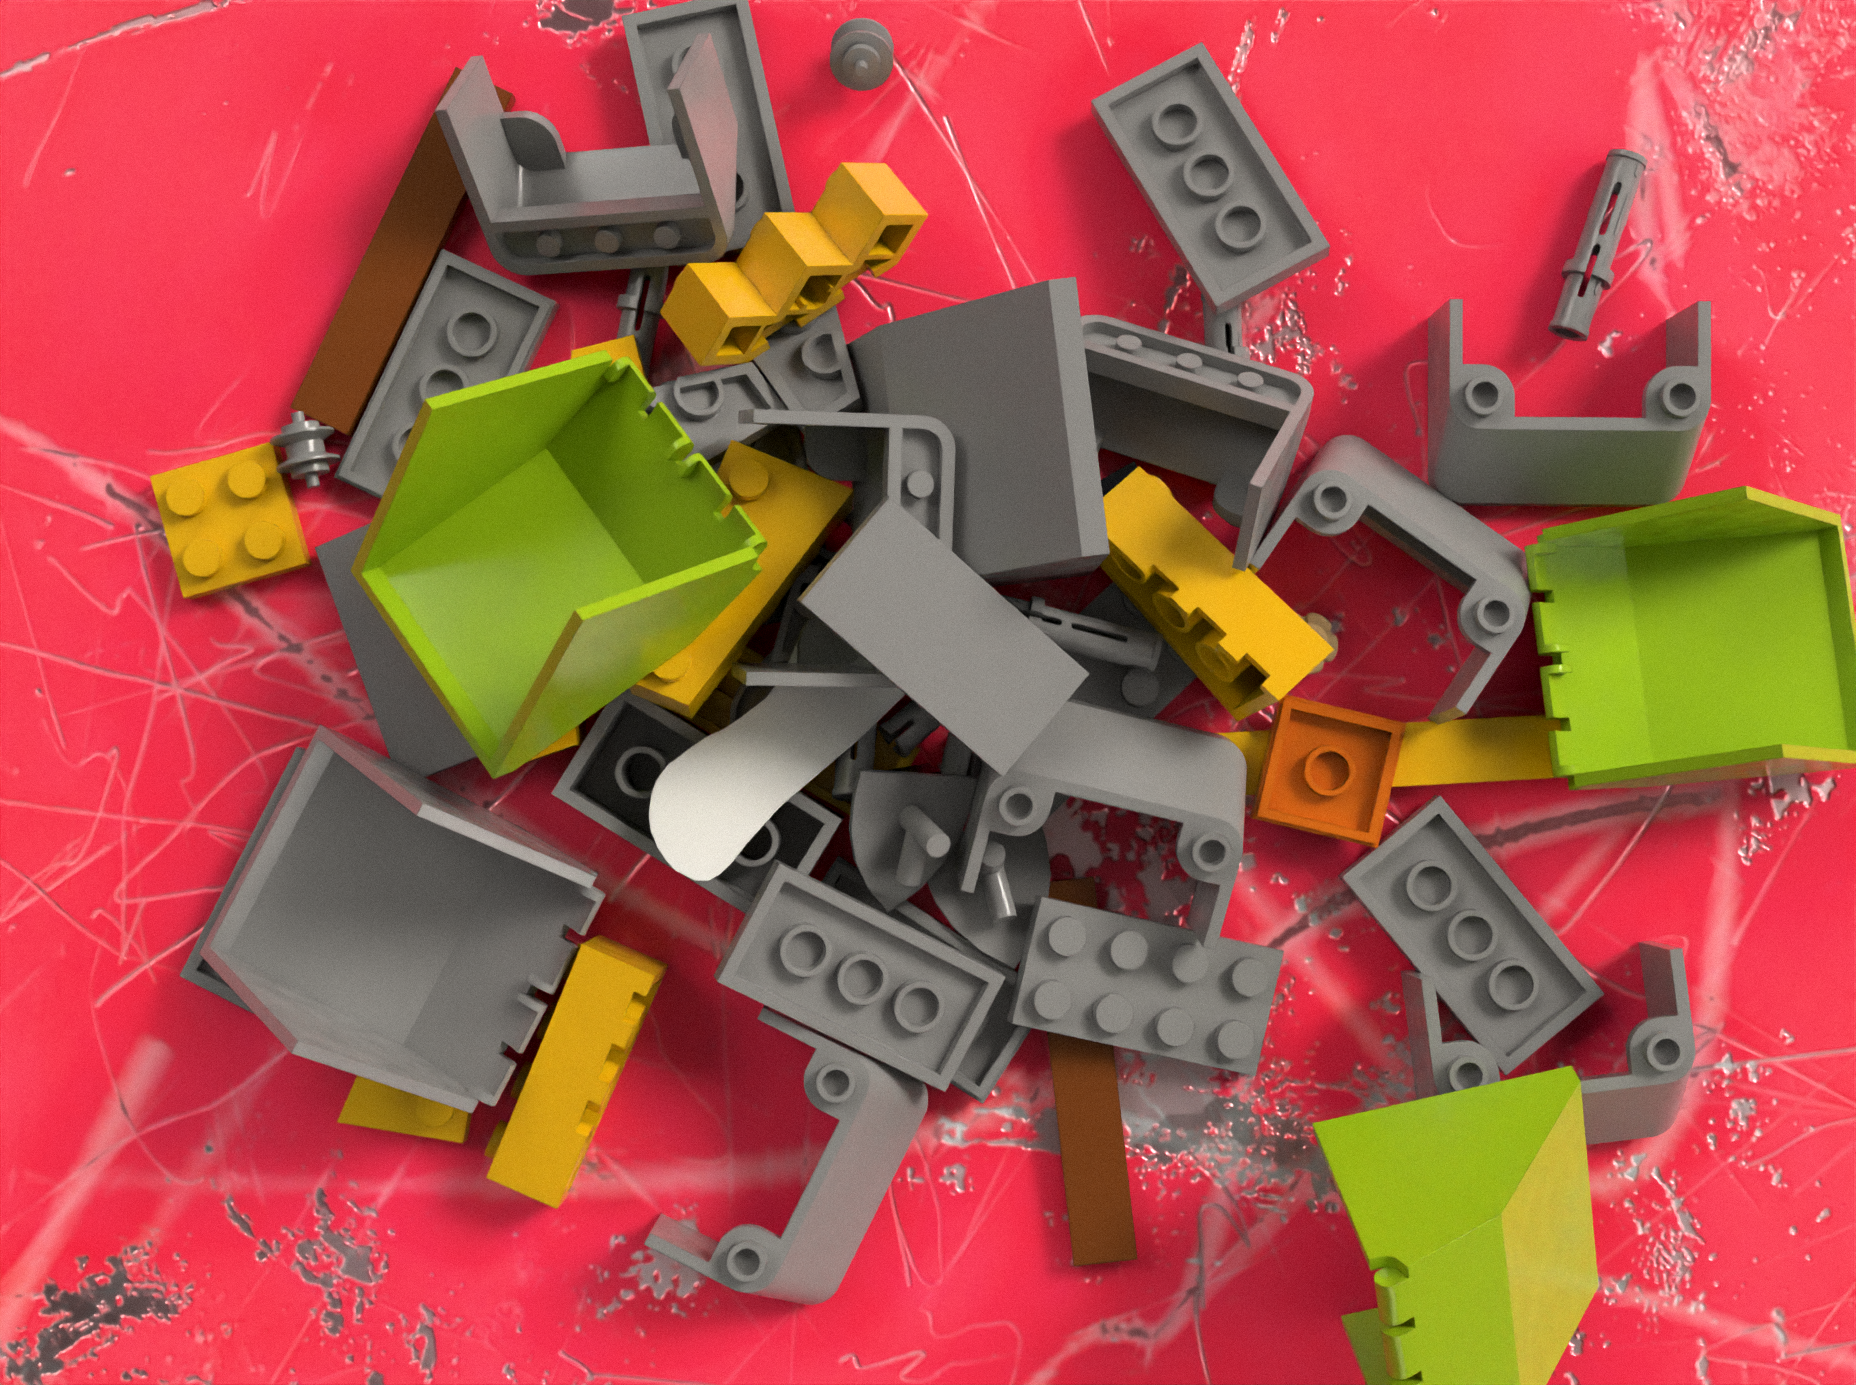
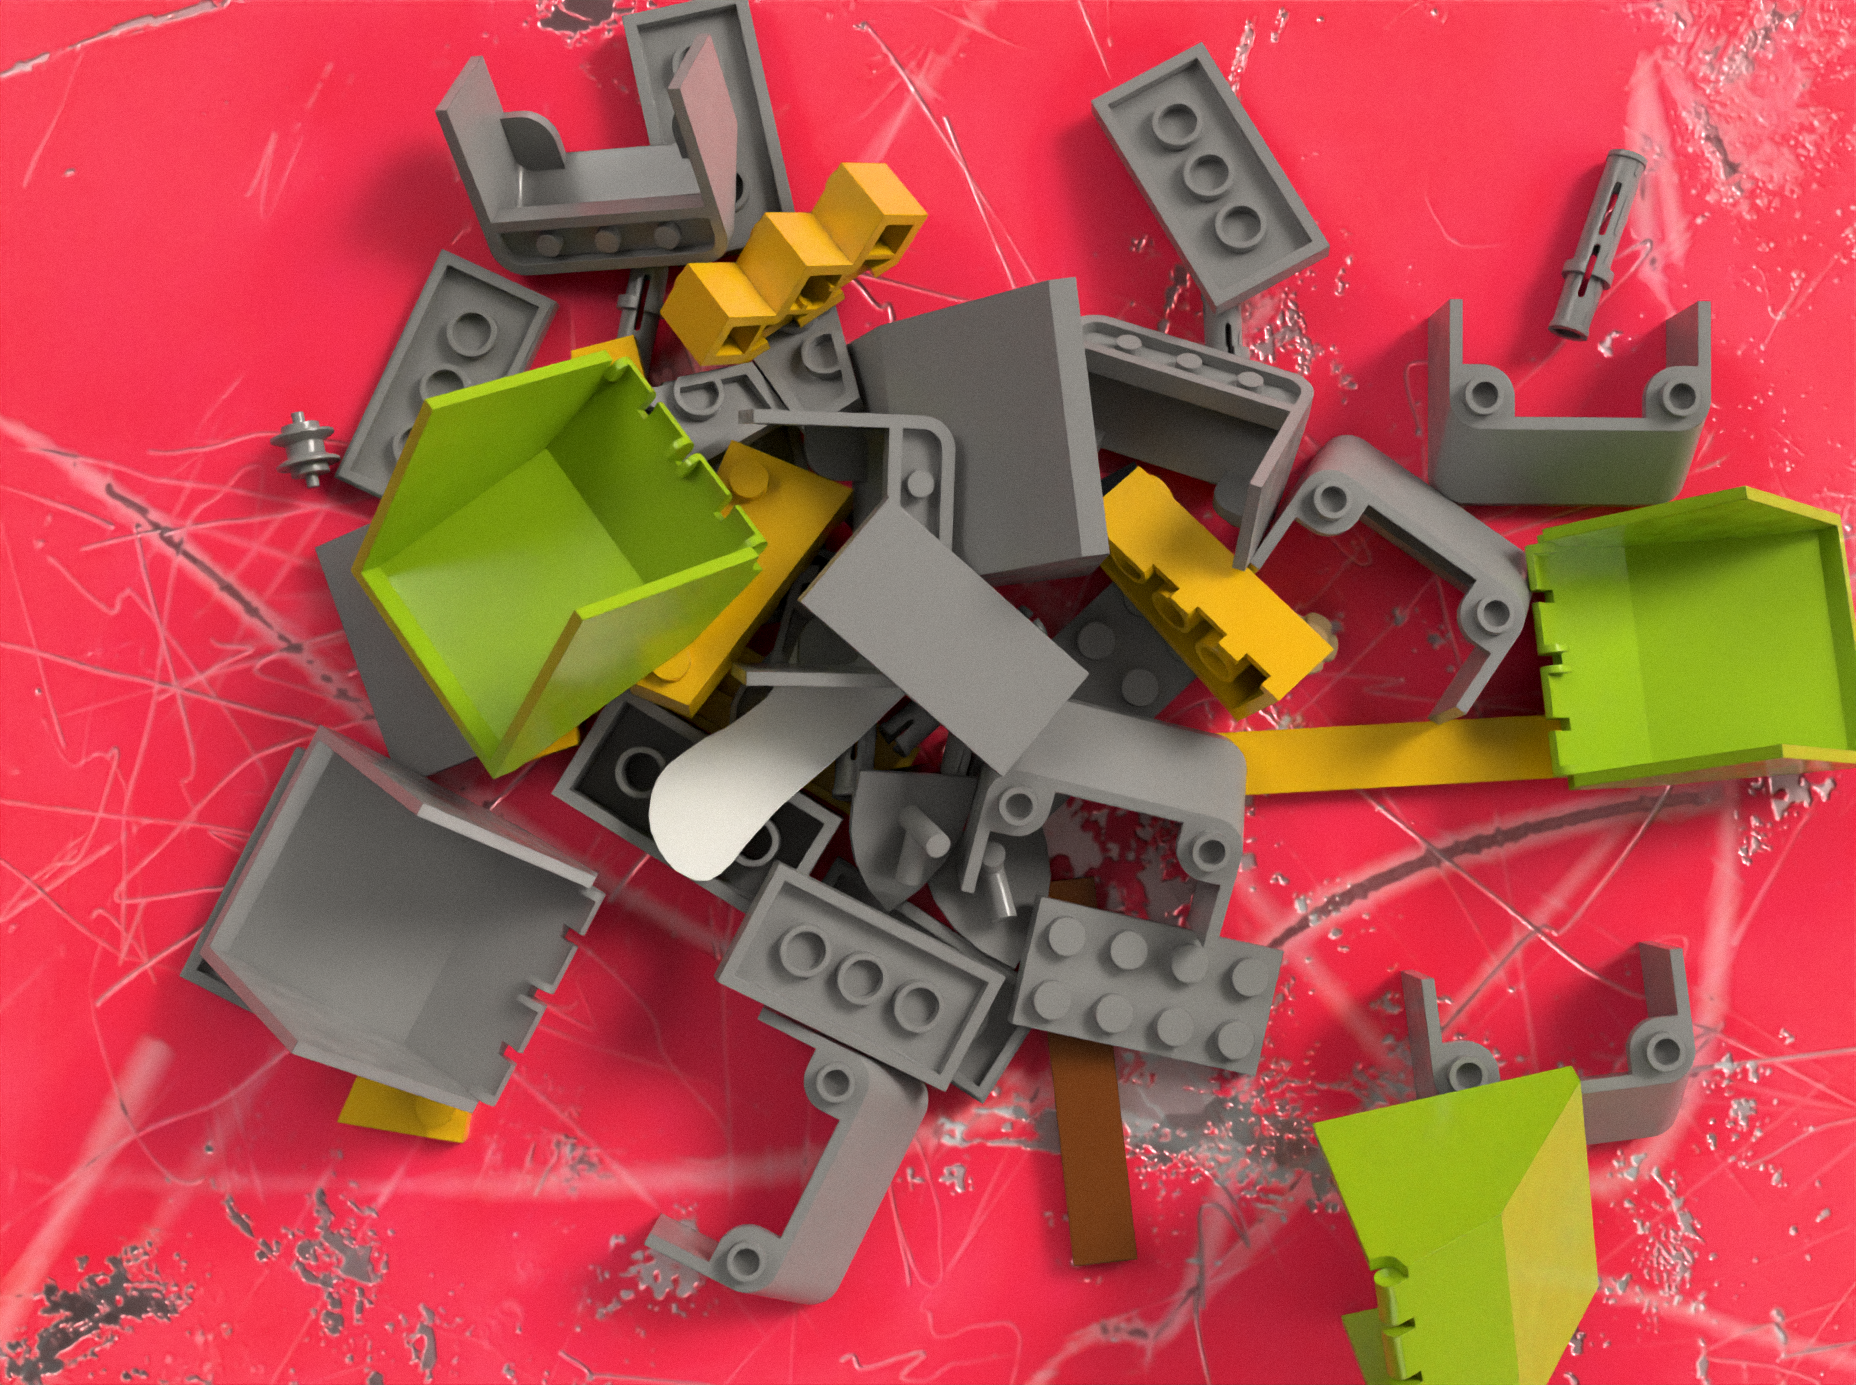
yellow plate [150,442,312,600] -> none
dark orange tile [290,67,516,437] -> none
yellow wedge [484,934,669,1209] -> none
light grey wheel [830,18,894,91] -> none
light grey pin [1001,594,1163,674] -> none
orange tile [1250,695,1407,848] -> none
light grey plate [1338,795,1605,1075] -> none

